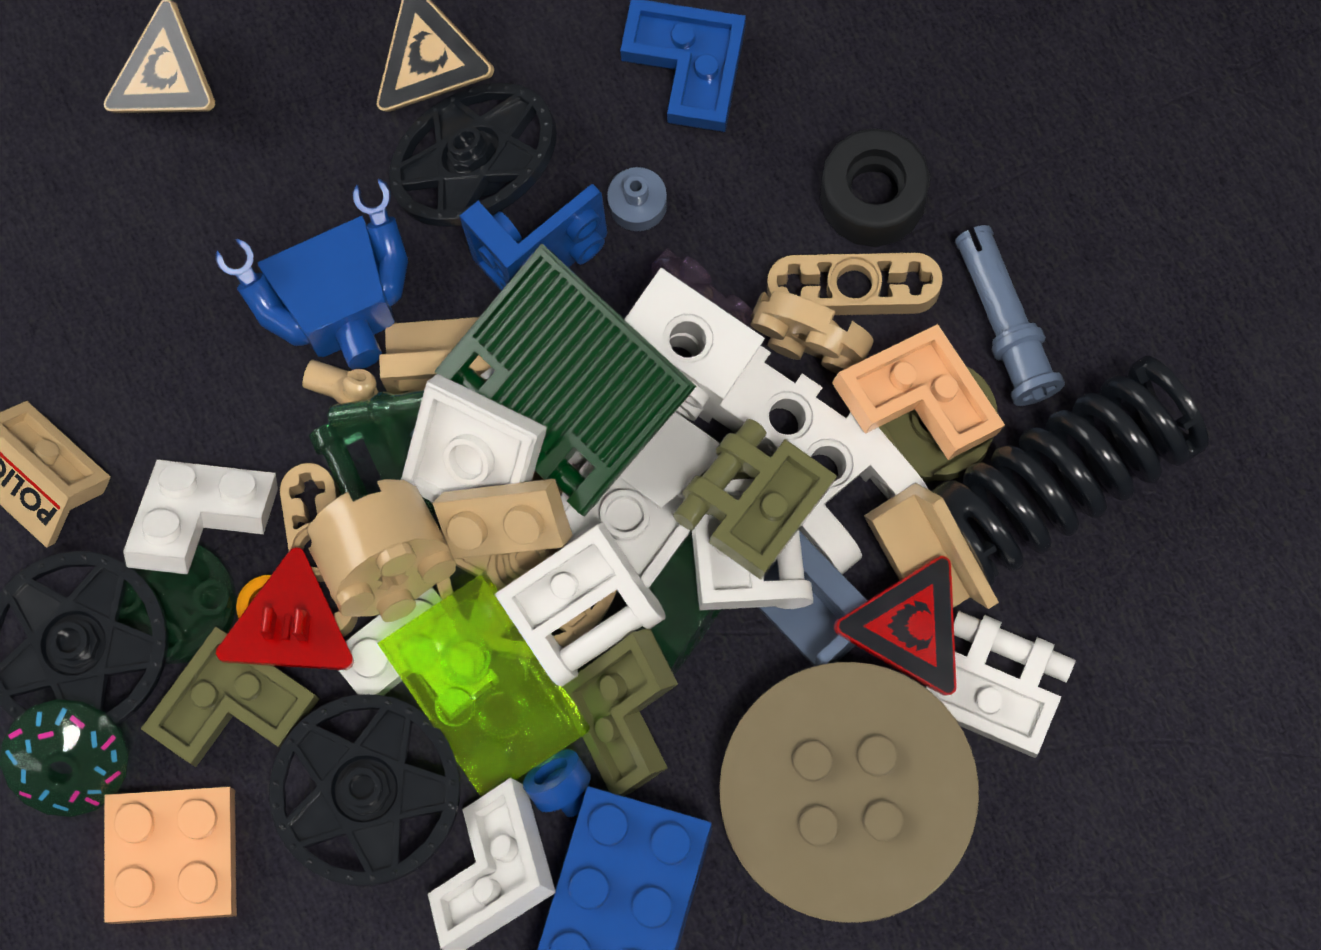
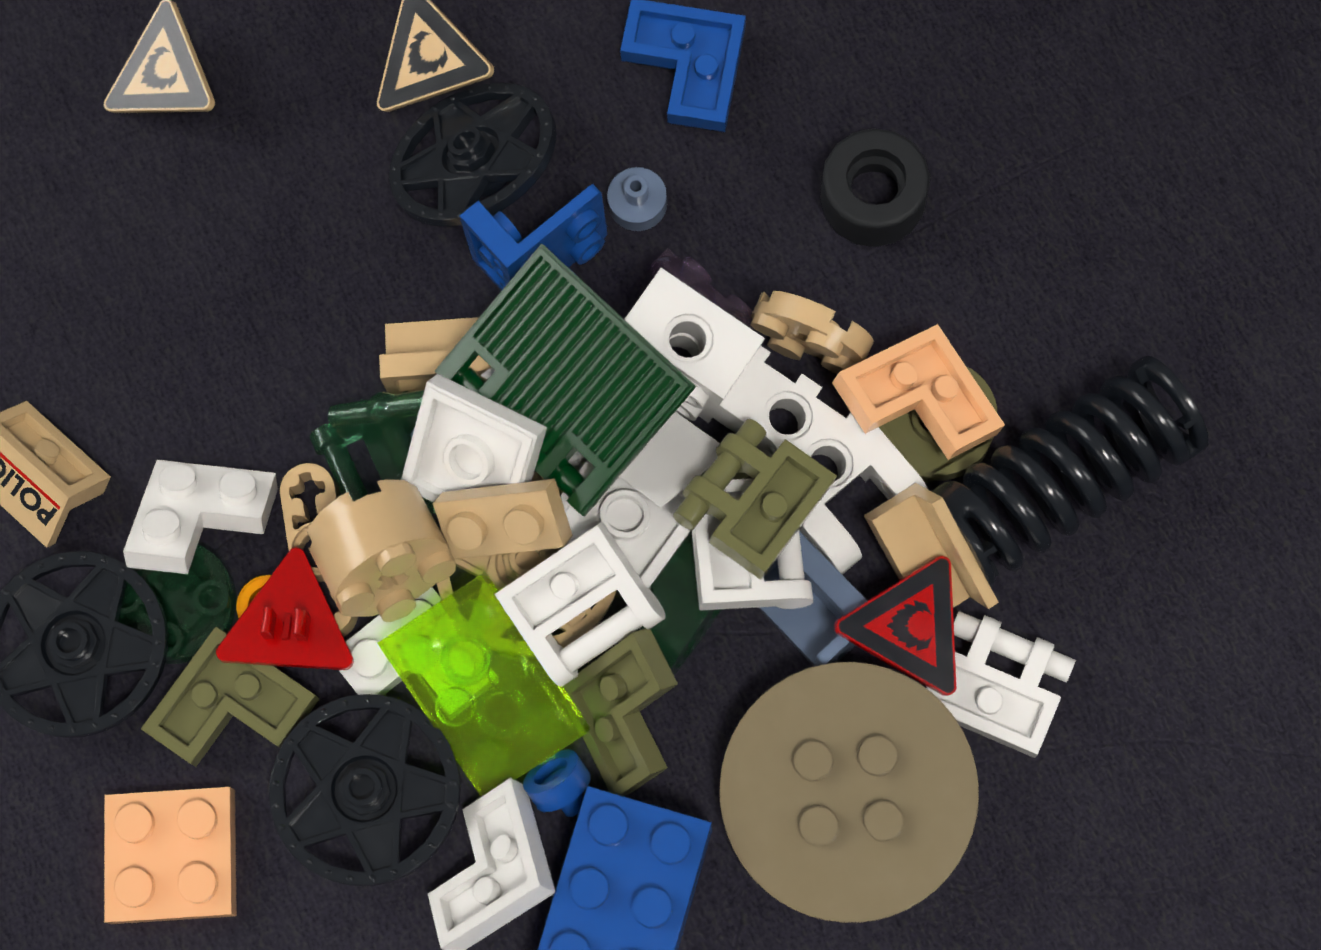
clear green dish [0,699,129,817] -> none
blue torso [216,179,408,370] -> none
tan arm [302,359,378,412] -> none
tan beam [767,253,942,315] -> none
sand blue pin [955,225,1065,406] -> none

